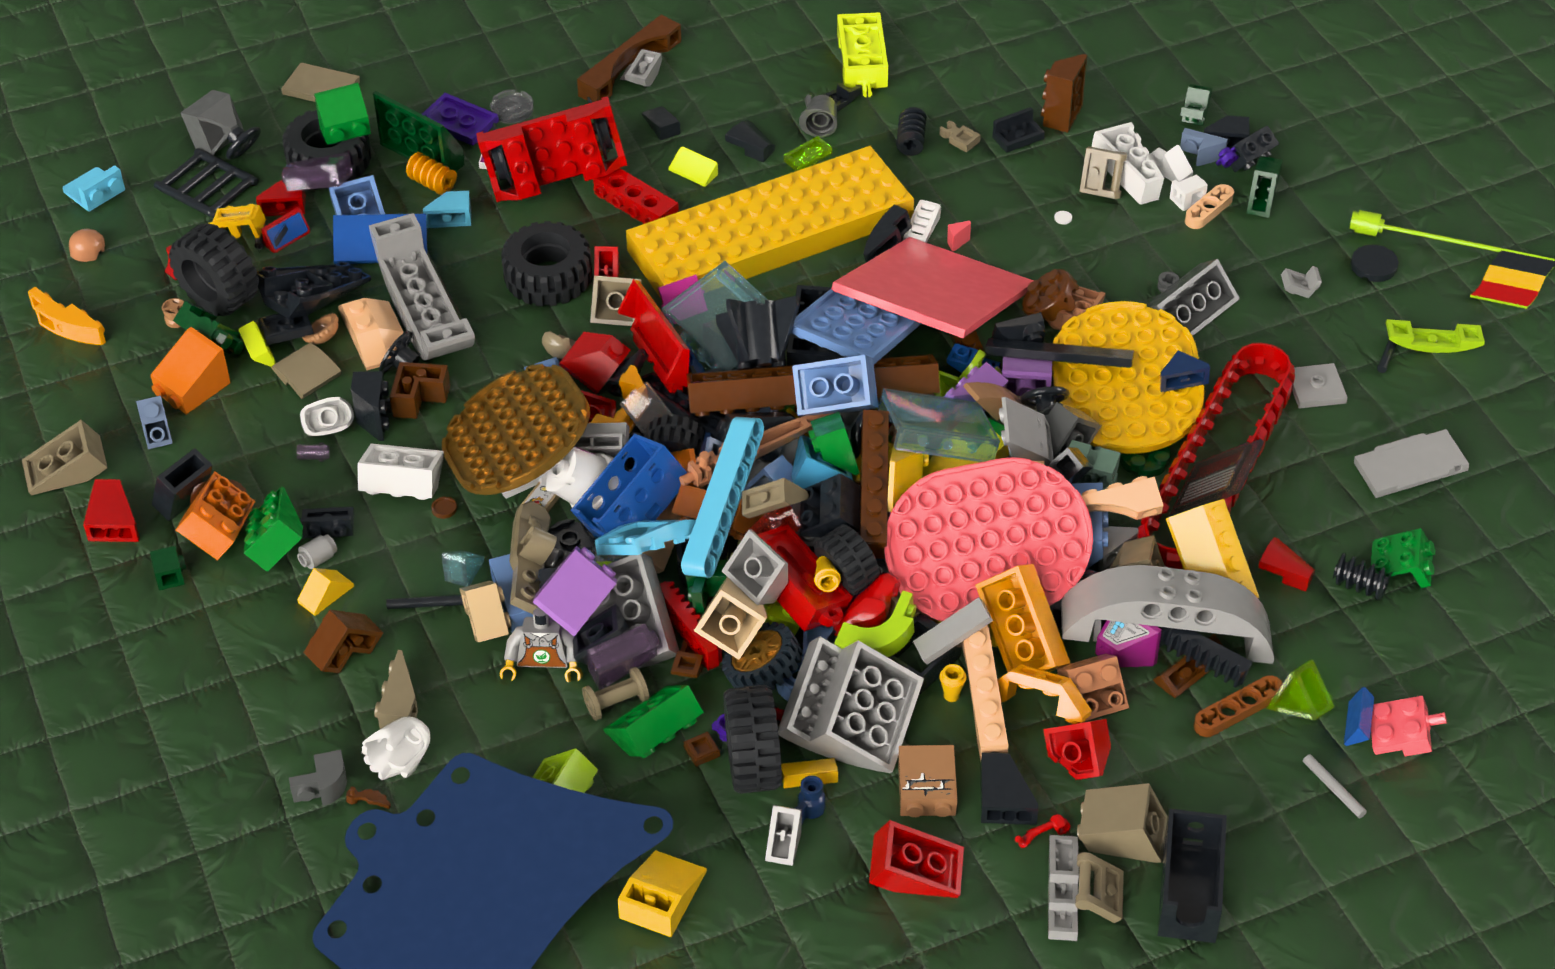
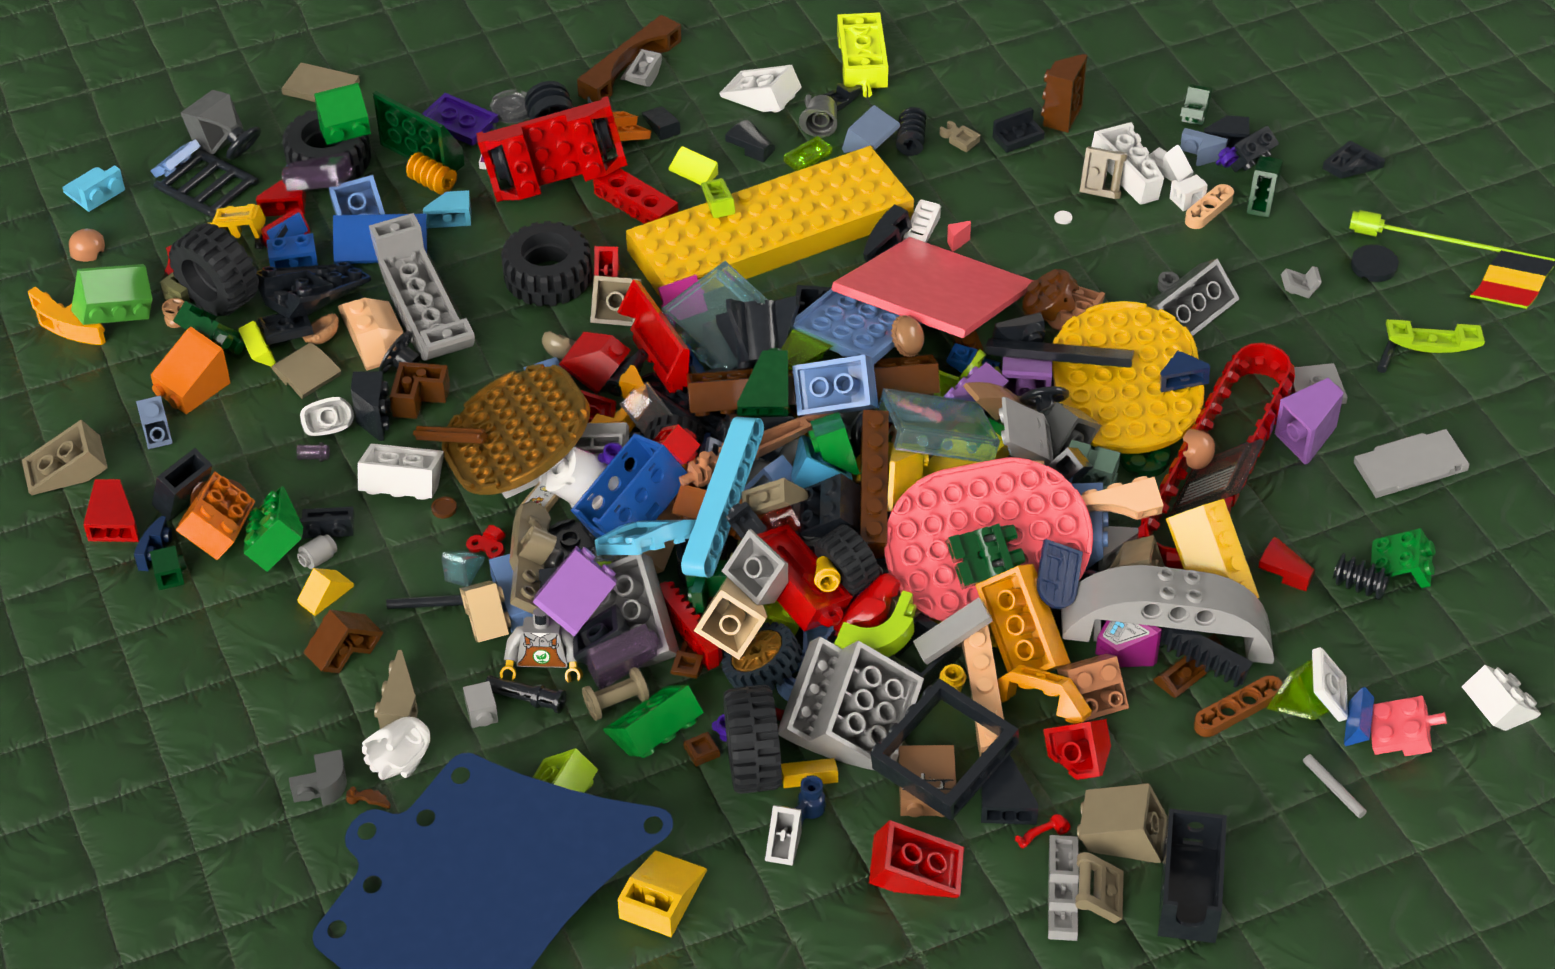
none -> bright green slope [71,264,153,325]
none -> dark blue slope [134,516,172,571]
none -> medium blue plate [150,139,200,178]
none -> olive bracket [160,271,190,303]
none -> blue brick [267,233,318,268]
none -> reddish brown axle [413,426,488,444]
none -> light grey brick [463,681,498,728]
none -> red piece [466,525,506,559]
none -> black pin [485,675,567,714]
none -> black wheel [524,81,574,120]
none -> orange slope [591,111,651,141]
none -> dark purple plate [598,443,627,465]
none -> red brick [652,424,700,465]
none -> lime slope [701,178,735,218]
none -> white slope [719,65,801,113]
none -> black bracket [725,501,768,539]
none -> dark green slope [737,348,788,416]
none -> clear neon green slope [781,329,833,370]
none -> sand blue slope [842,105,900,153]
none -> black window [871,679,1019,821]
none -> medium nougat hat [891,315,924,357]
none -> dark green hips [946,524,1026,590]
none -> dark blue window [1037,539,1083,609]
none -> nougat hair [1183,429,1215,470]
none -> medium lavender slope [1274,378,1344,465]
none -> white tile [1312,647,1348,722]
none -> black wing [1322,141,1385,179]
none -> white slope [1462,665,1541,731]

